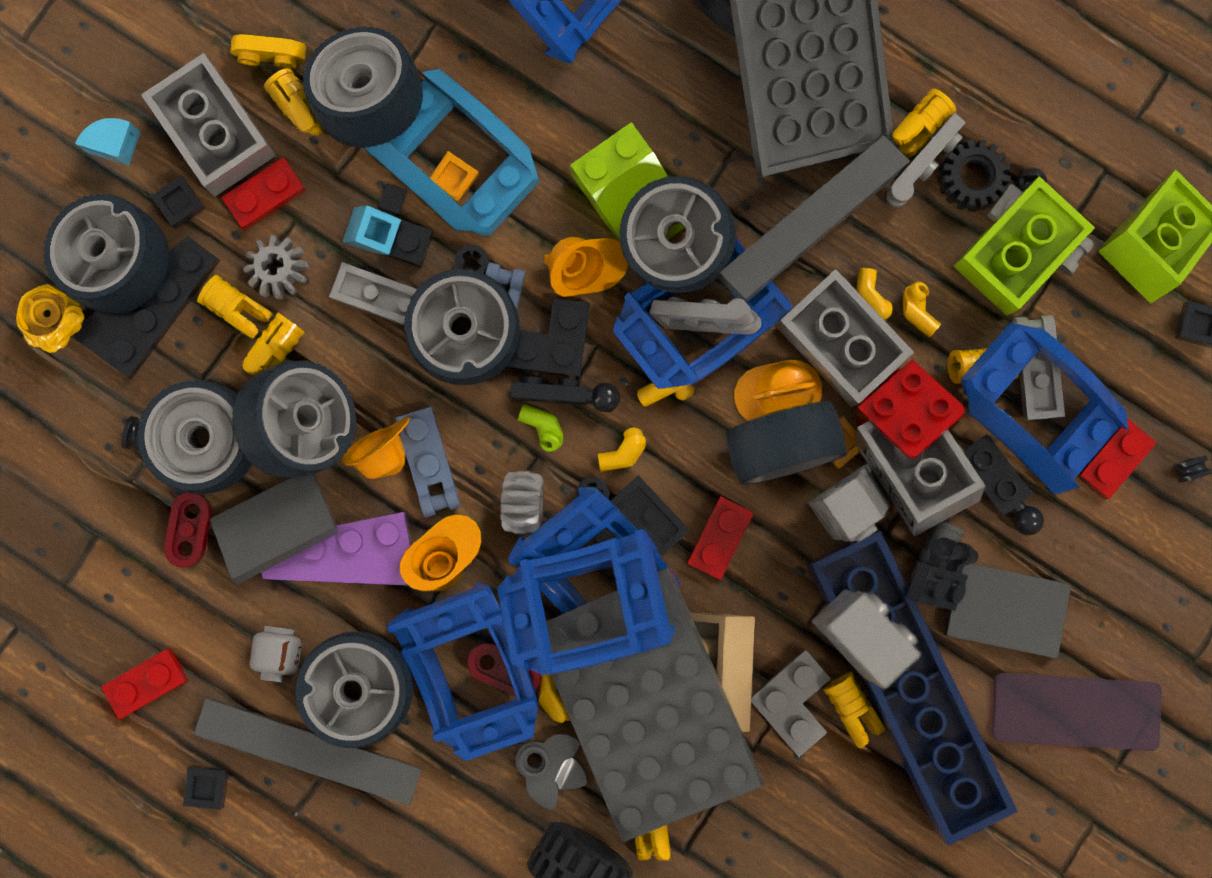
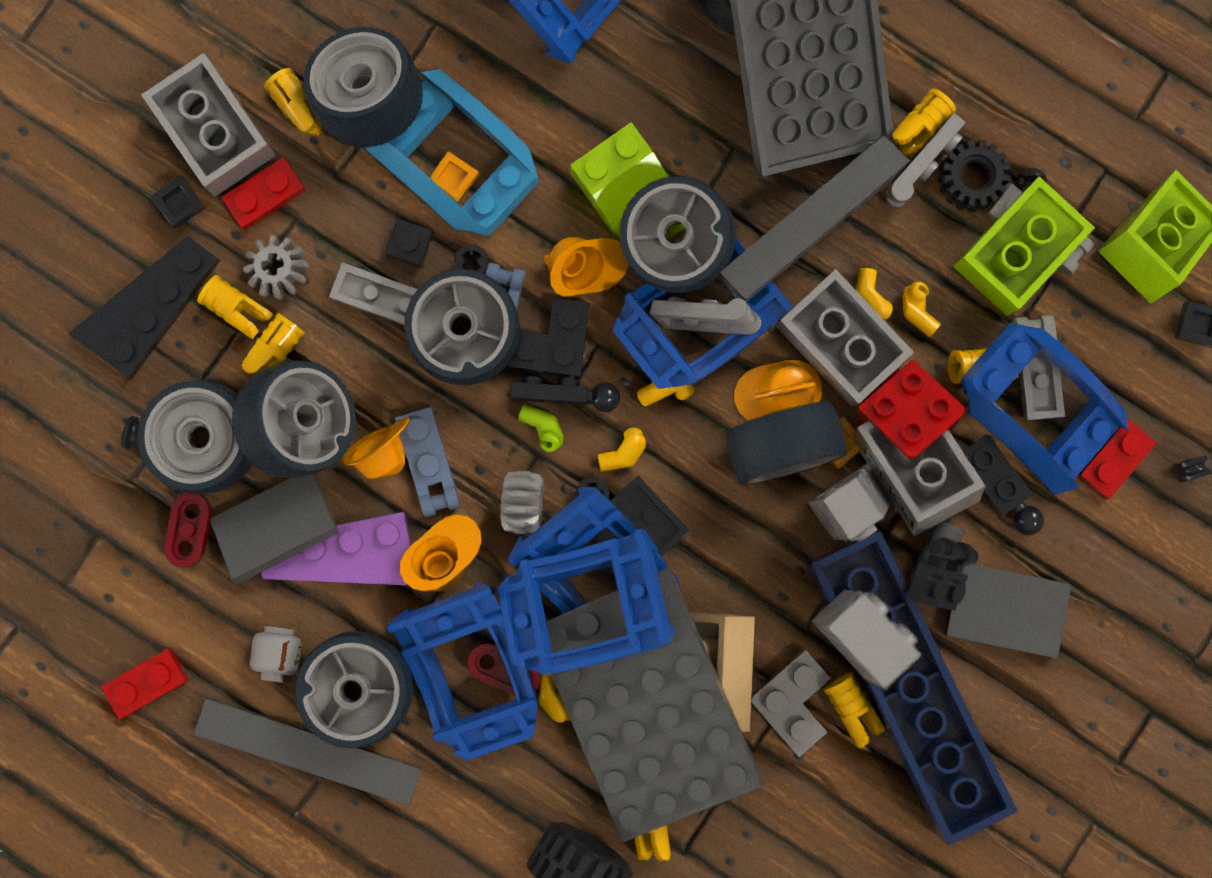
yellow hair [16,284,84,353] -> none
wheel [43,194,170,314] -> none
medium azure brick [75,118,141,166] -> none
black plate [183,765,229,810] -> none
yellow plate [230,34,306,69] -> none
medium azure brick [342,205,401,255] -> none
black window [378,183,408,215] -> none
dark grey plate [516,734,587,810] -> none
red plate [687,496,754,580] -> none
piece [992,673,1161,751] -> none

